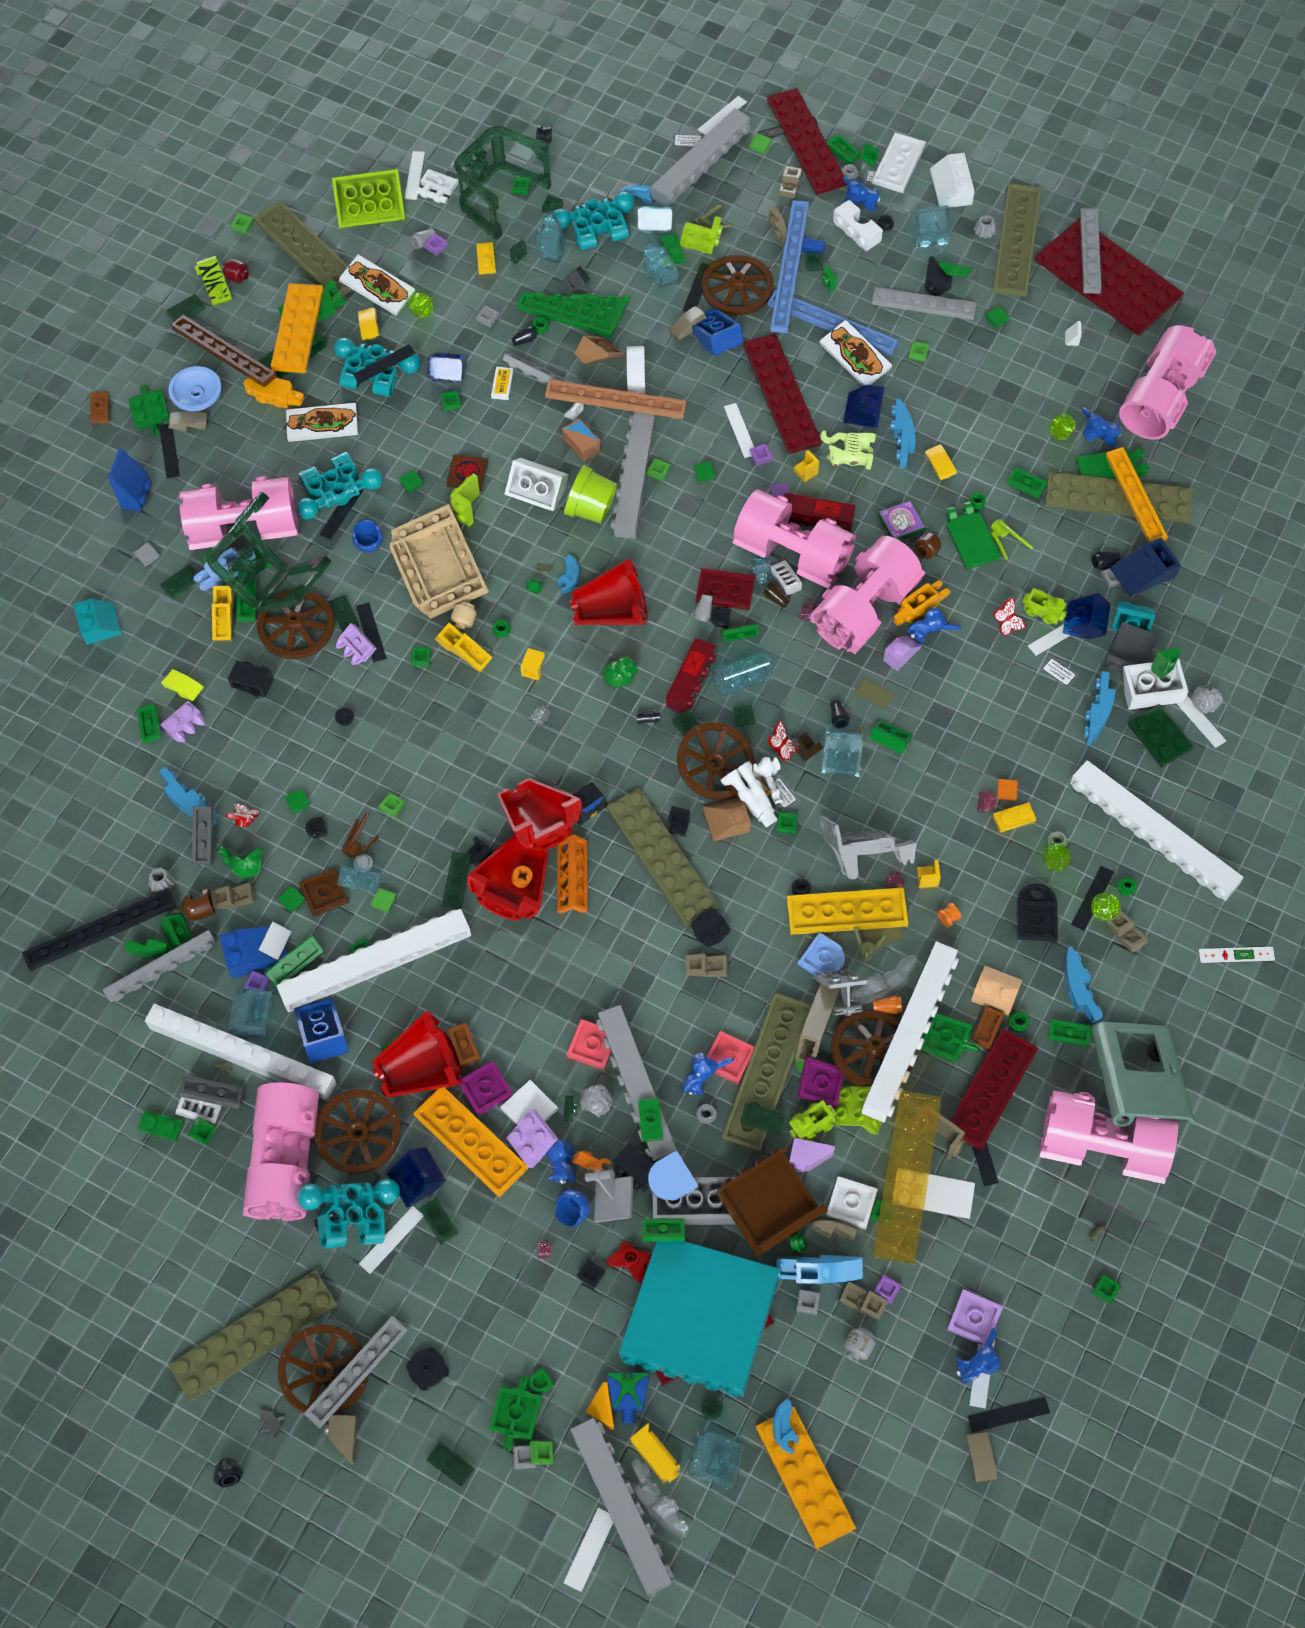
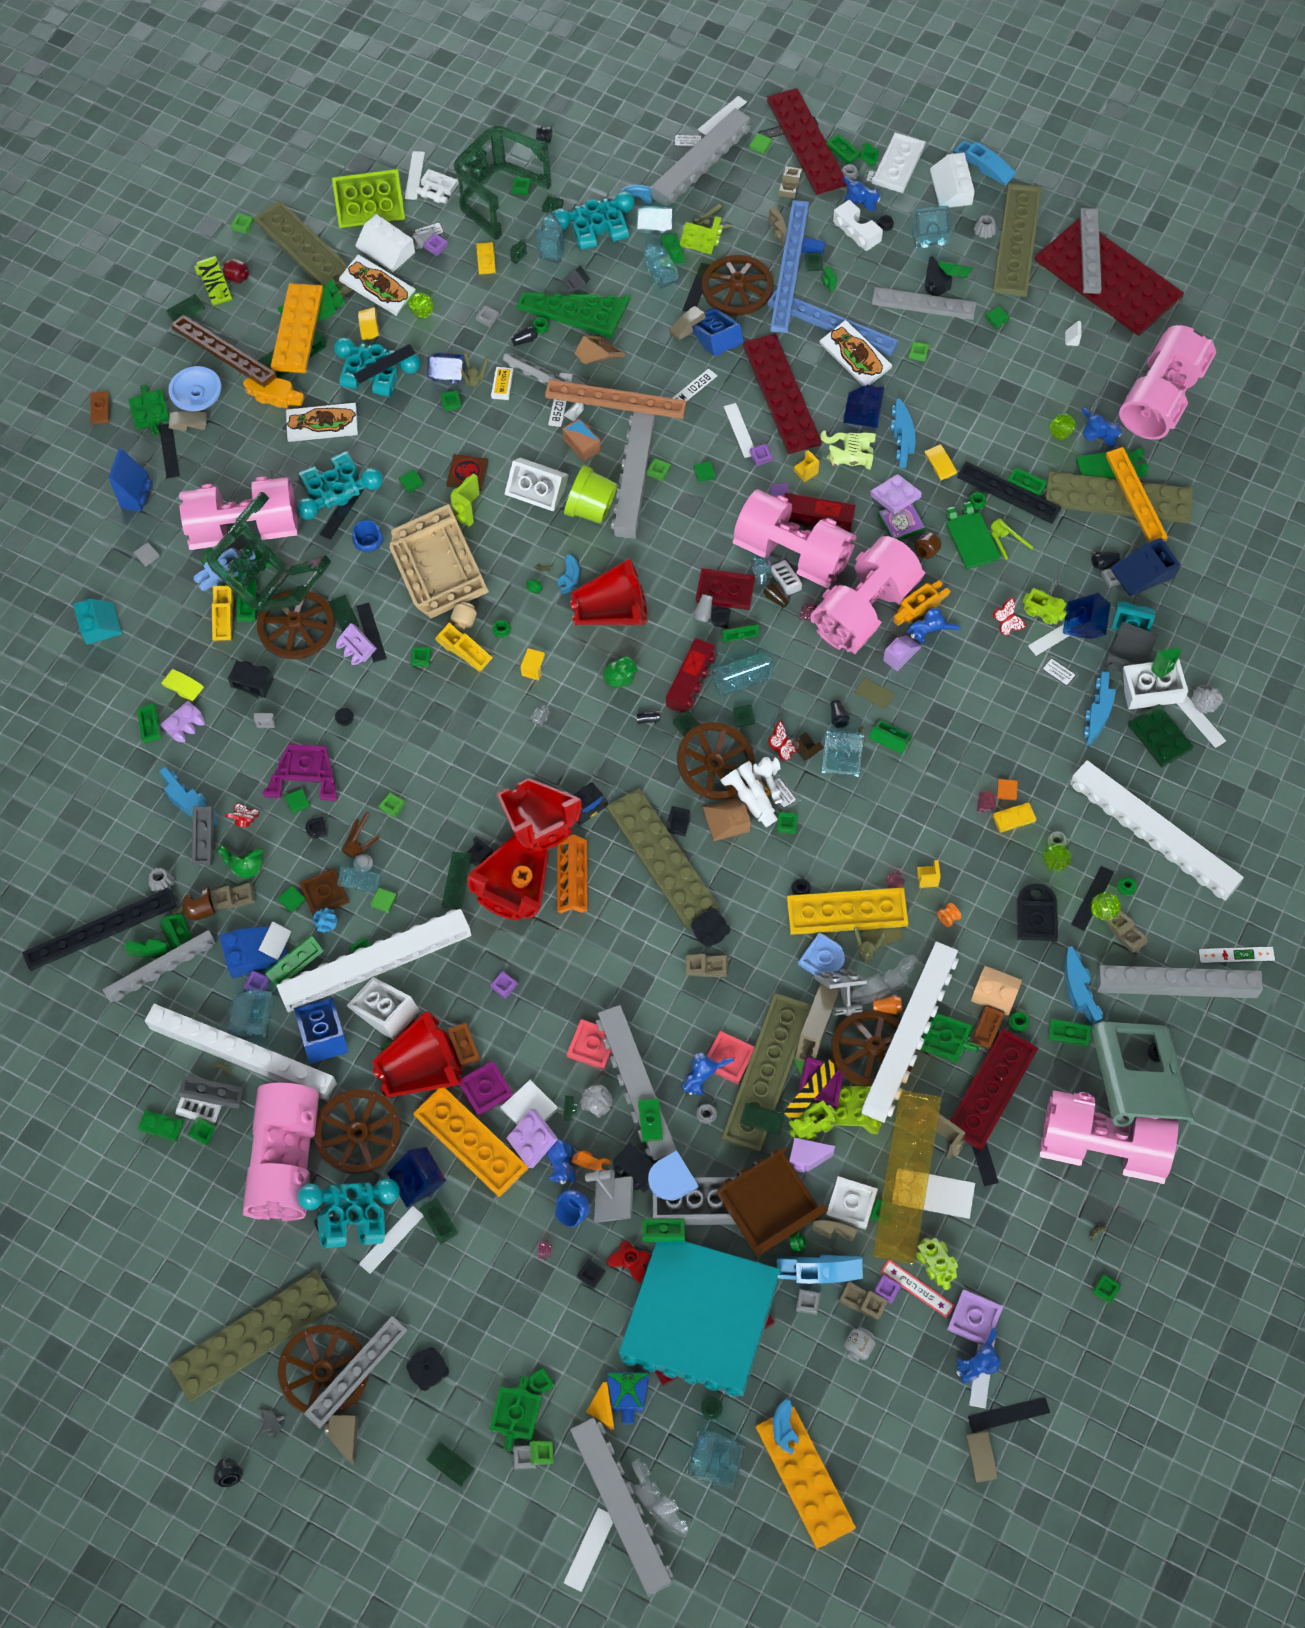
clear green plate [160,564,197,599] -> none
white arch [627,346,645,394] -> none
yellow window [630,1423,680,1484] -> none
light grey container [819,815,917,879] -> none
none -> light grey tile [254,713,276,728]
none -> magenta wing [263,744,338,801]
none -> dark azure gear [313,908,337,933]
none -> white slope [347,977,420,1040]
none -> white slope [355,214,415,273]
none -> sticker [411,220,447,236]
none -> olive plant [460,351,488,387]
none -> medium lavender tile [490,971,518,999]
none -> white sticker [548,373,572,427]
none -> white sticker [672,369,717,401]
none -> sticker [783,1059,838,1121]
none -> lavender plate [871,474,921,514]
none -> sticker [880,1259,955,1318]
none -> lime brick [916,1238,958,1290]
none -> dark azure slope [953,140,1016,185]
none -> black plate [957,461,1062,524]
none -> light grey brick [1096,965,1263,998]

